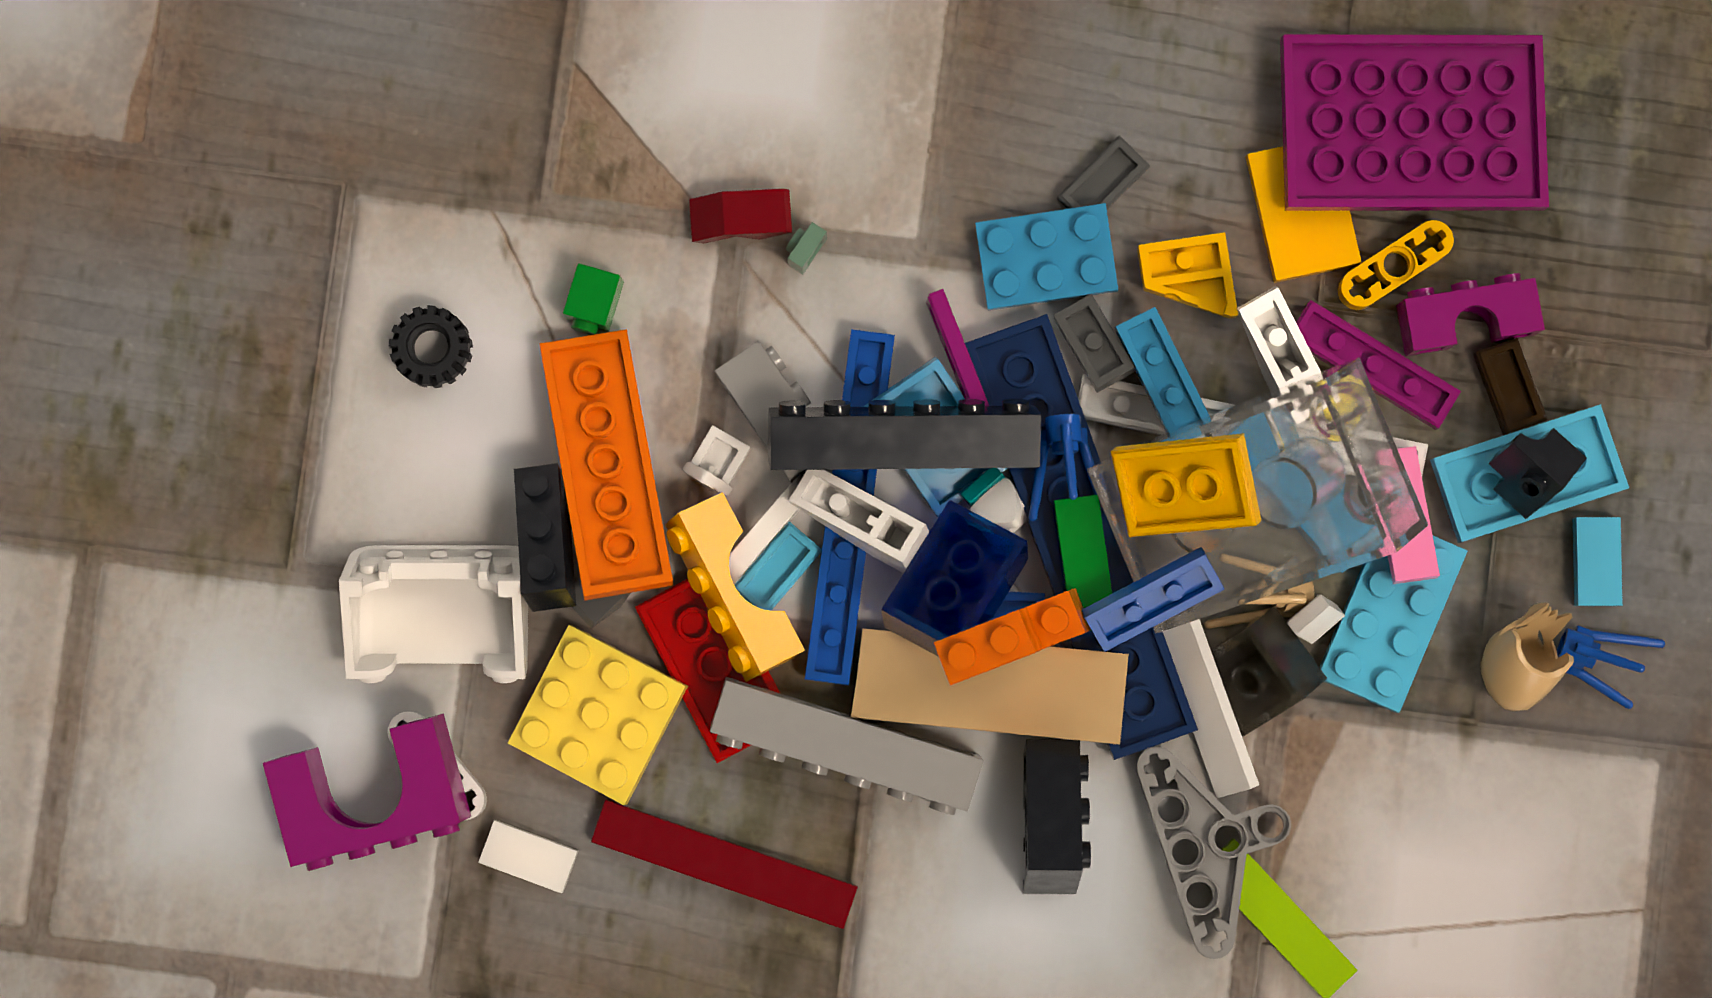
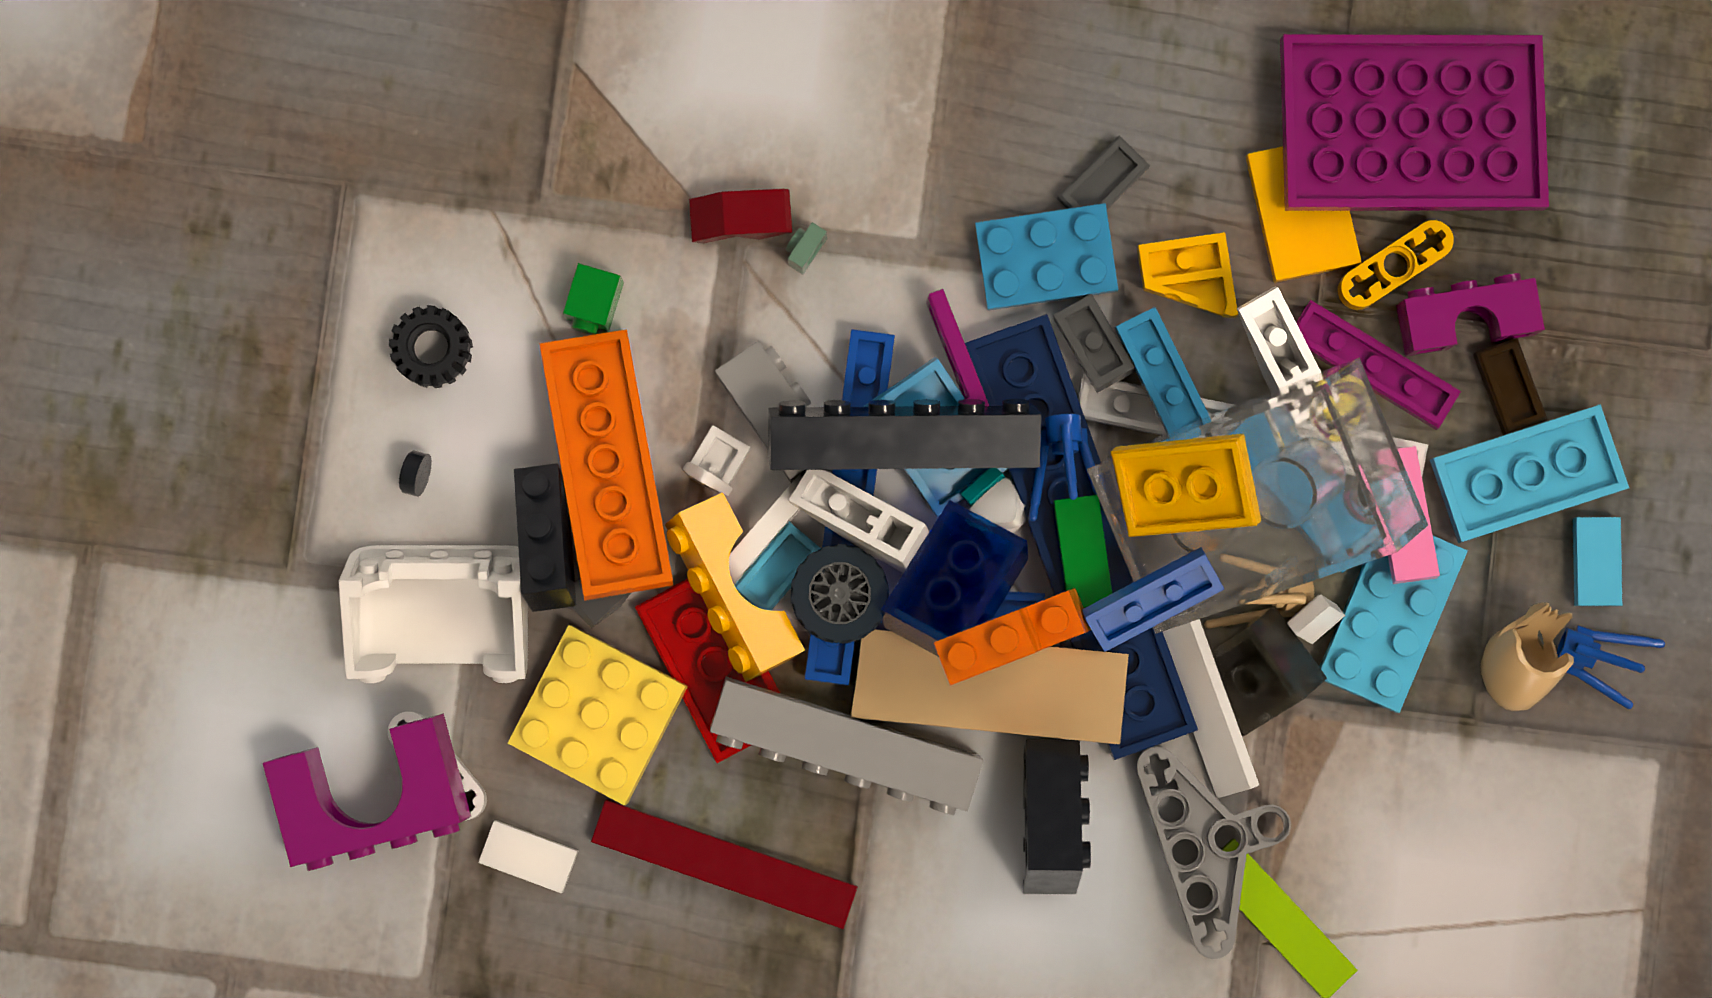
black brick [1489,428,1587,519] -> none
none -> black tile [399,450,432,497]
none -> black wheel [790,544,889,644]

